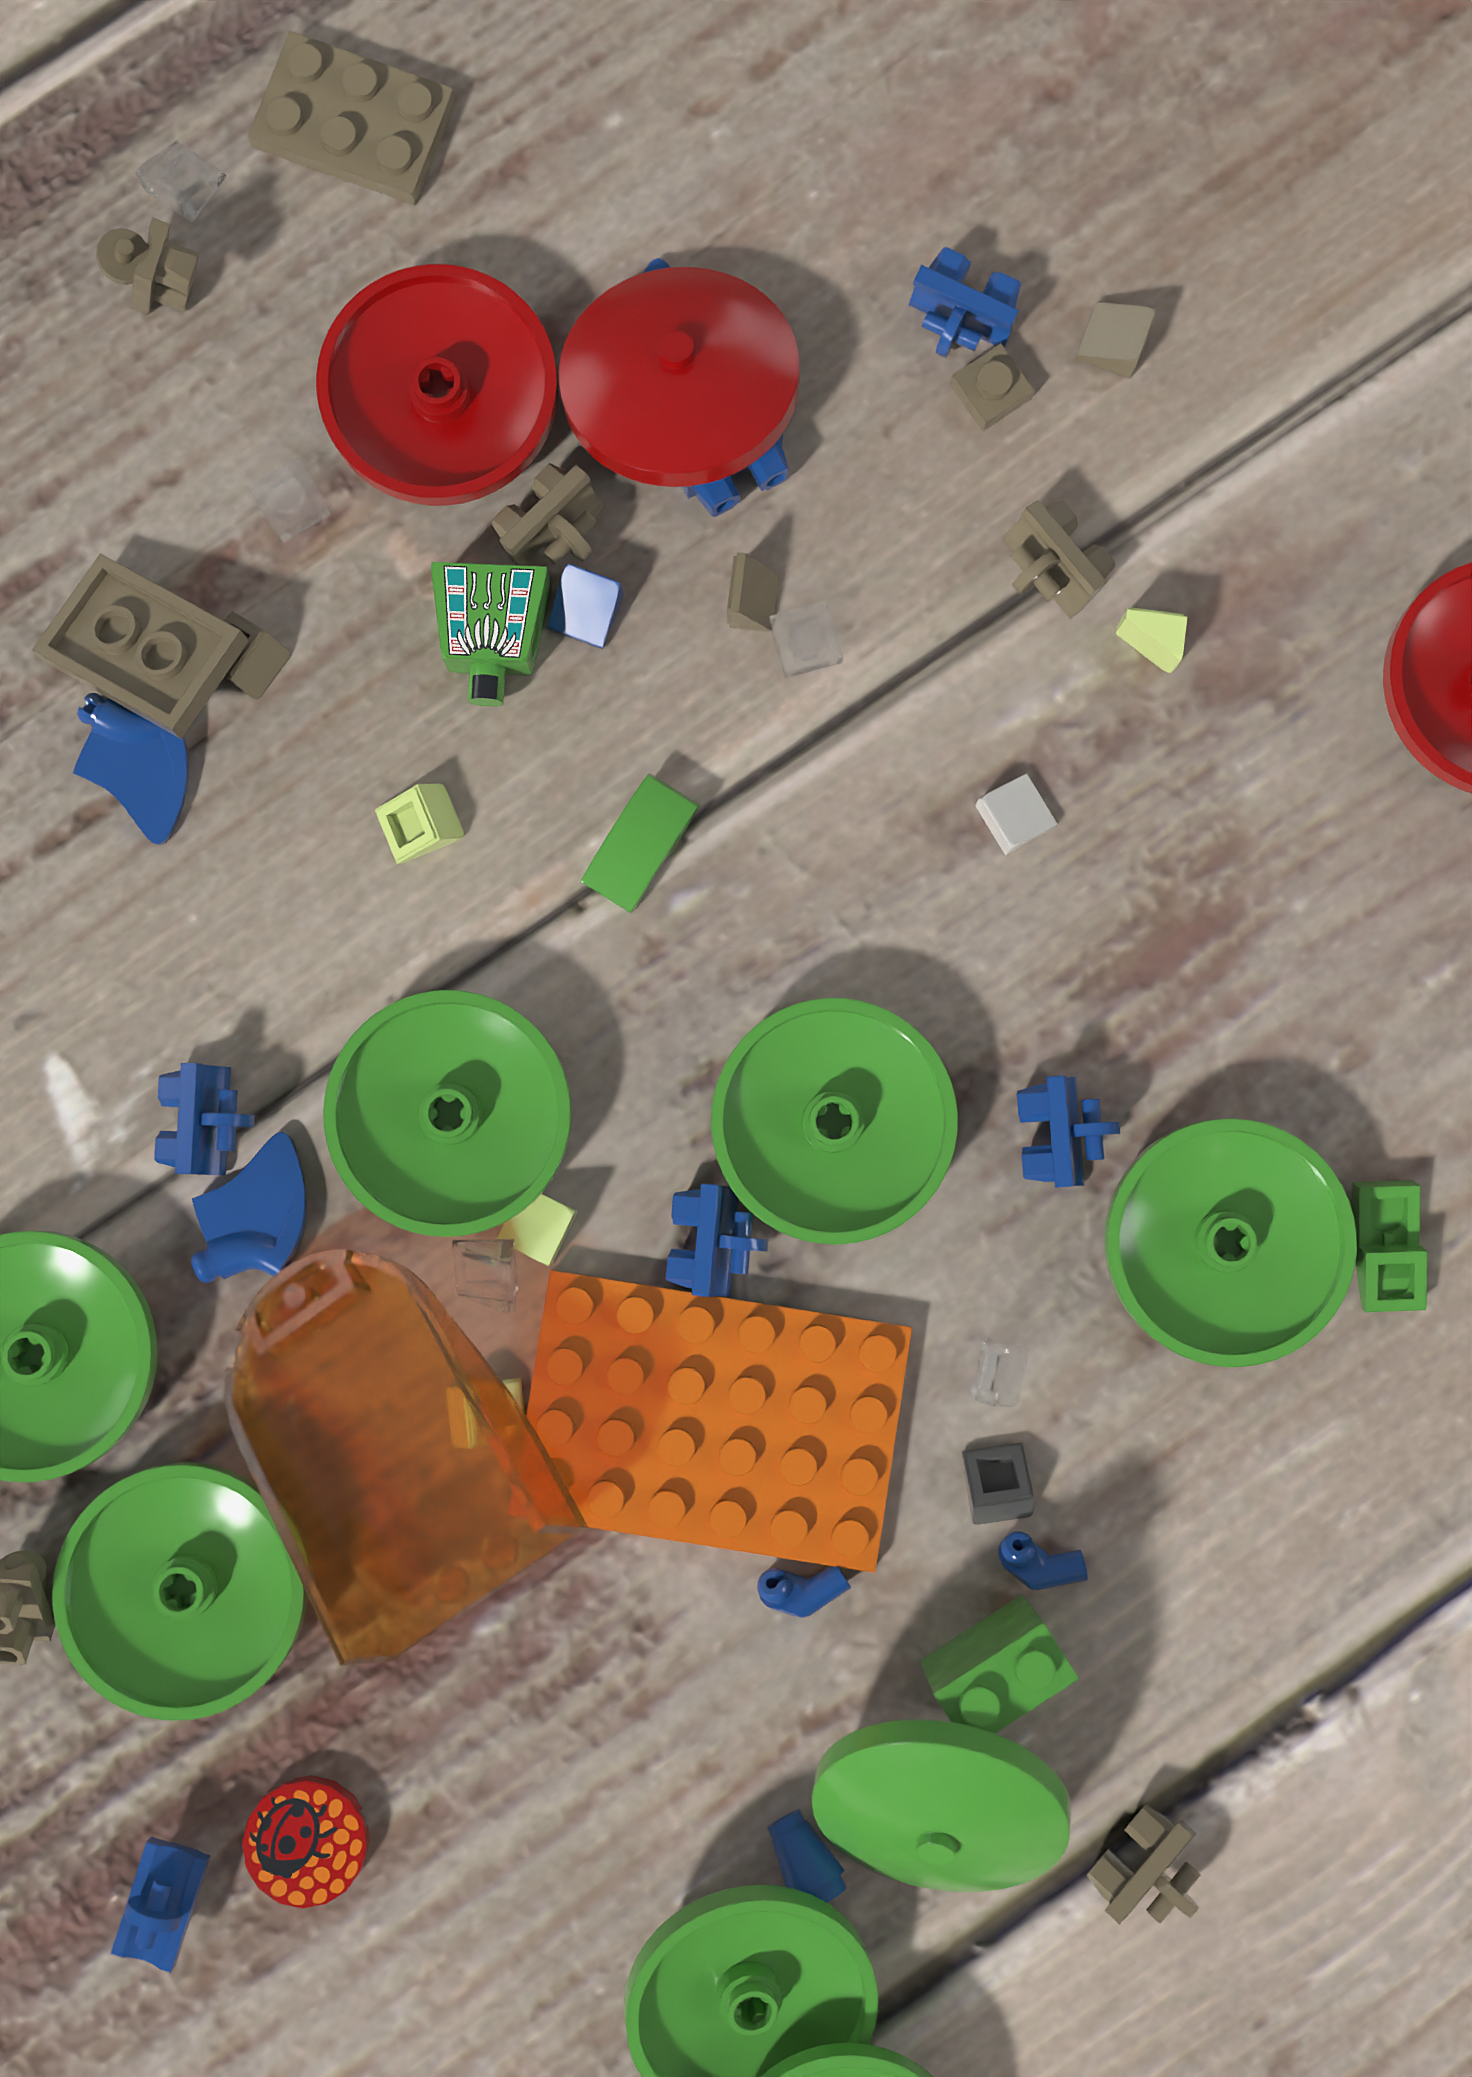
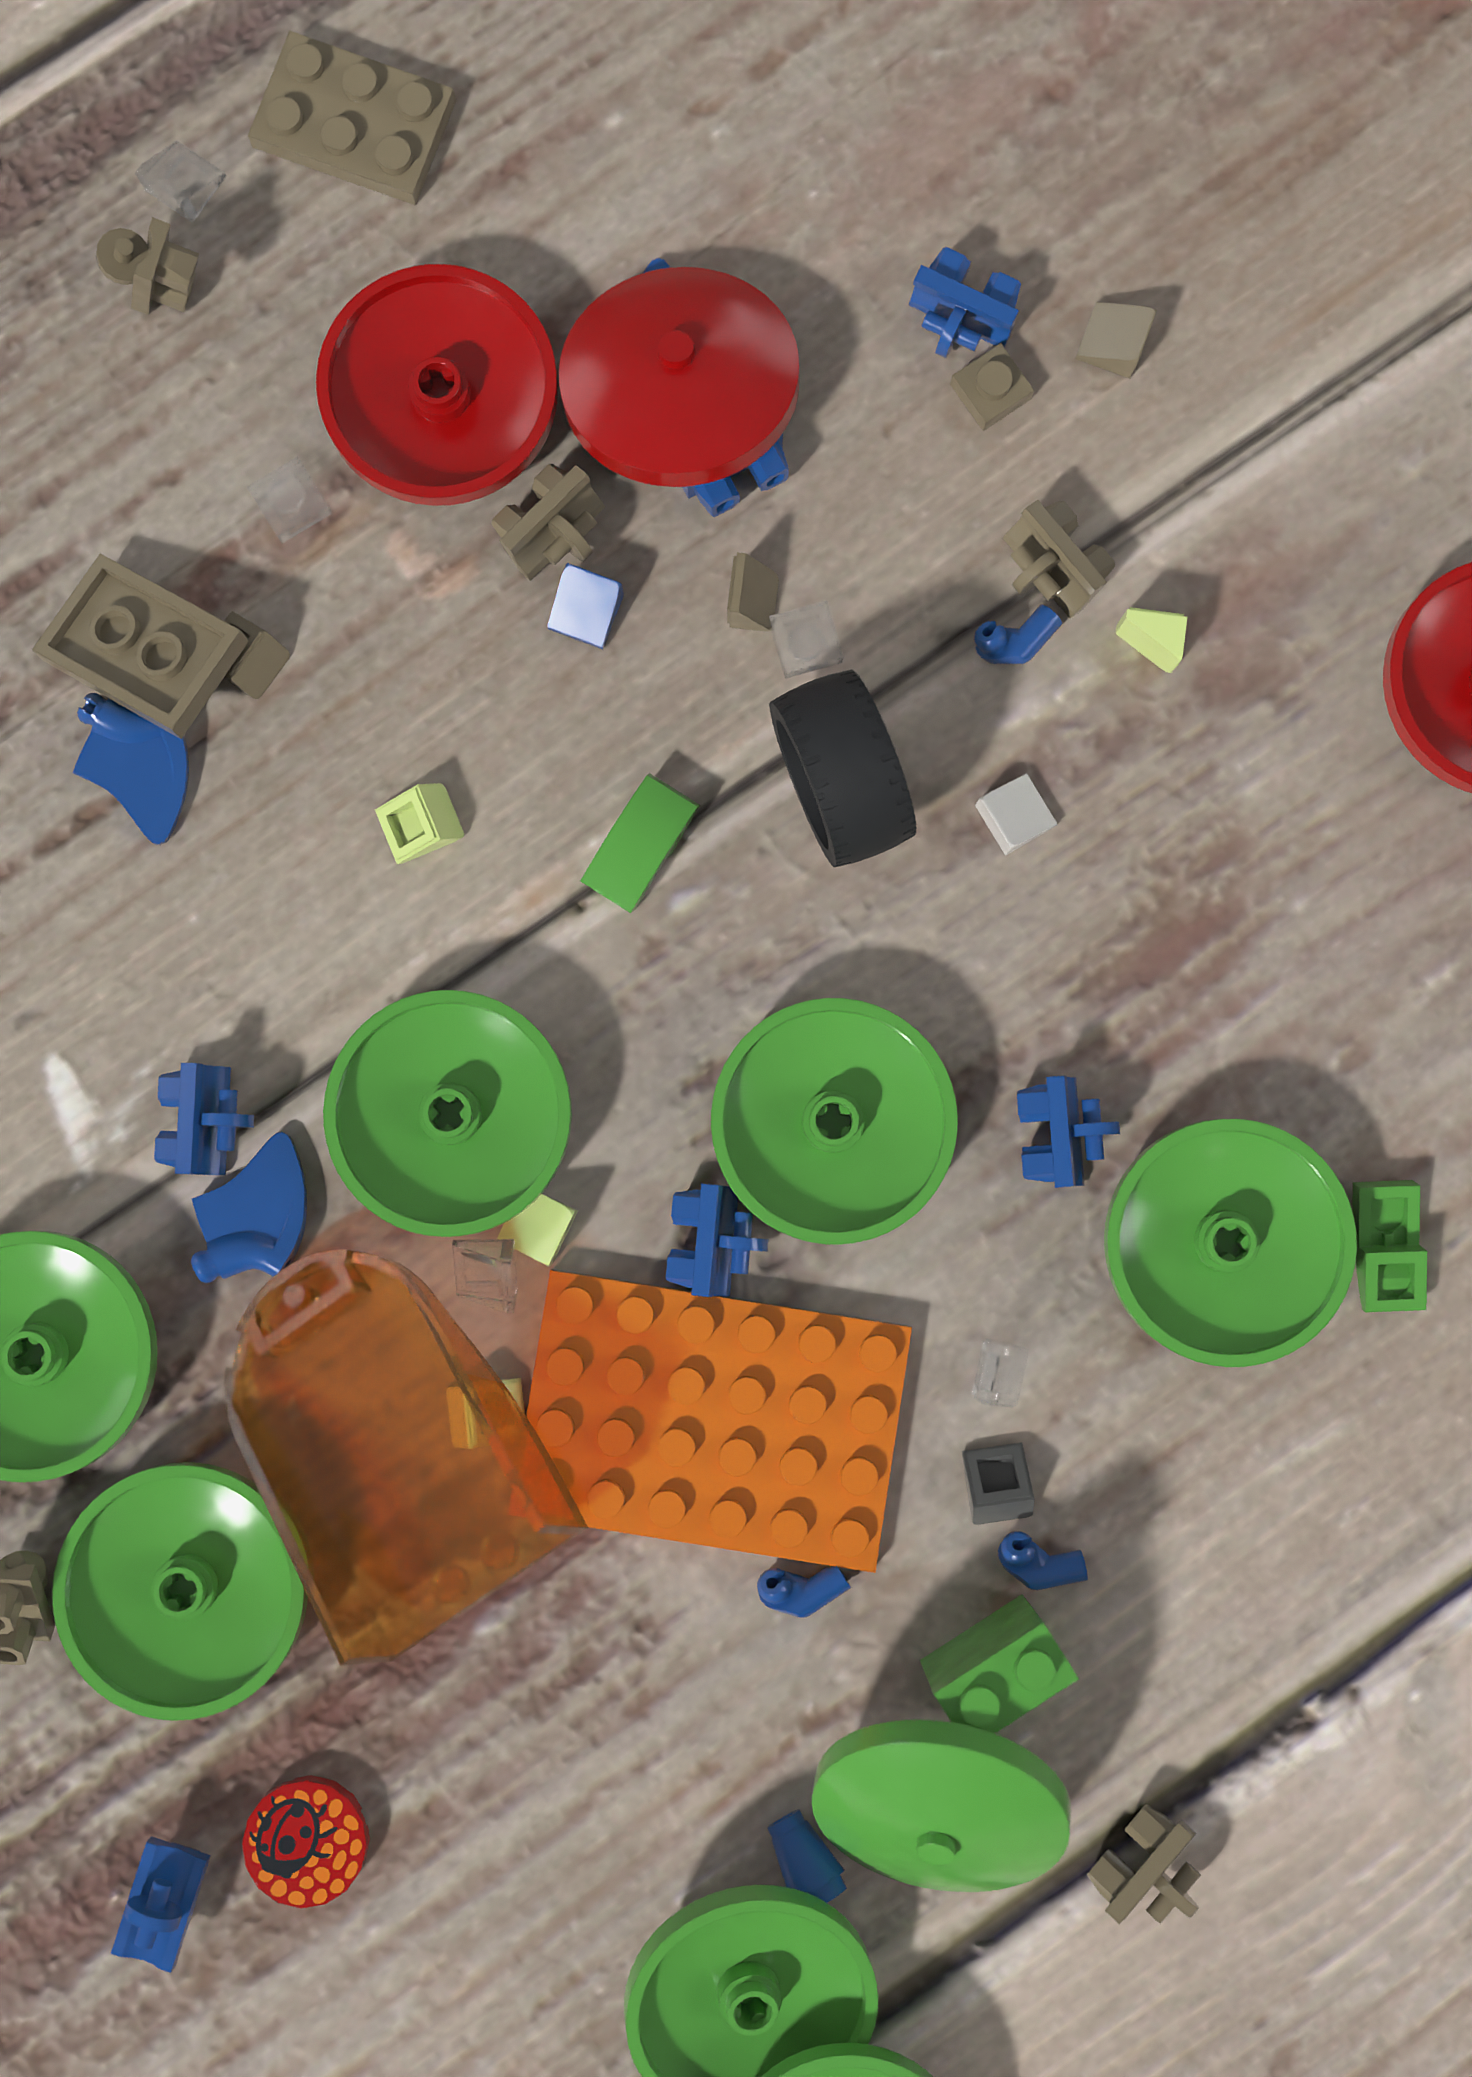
torso [431,562,552,707] -> none
none -> black wheel [769,669,917,867]
none -> blue arm [974,605,1062,664]

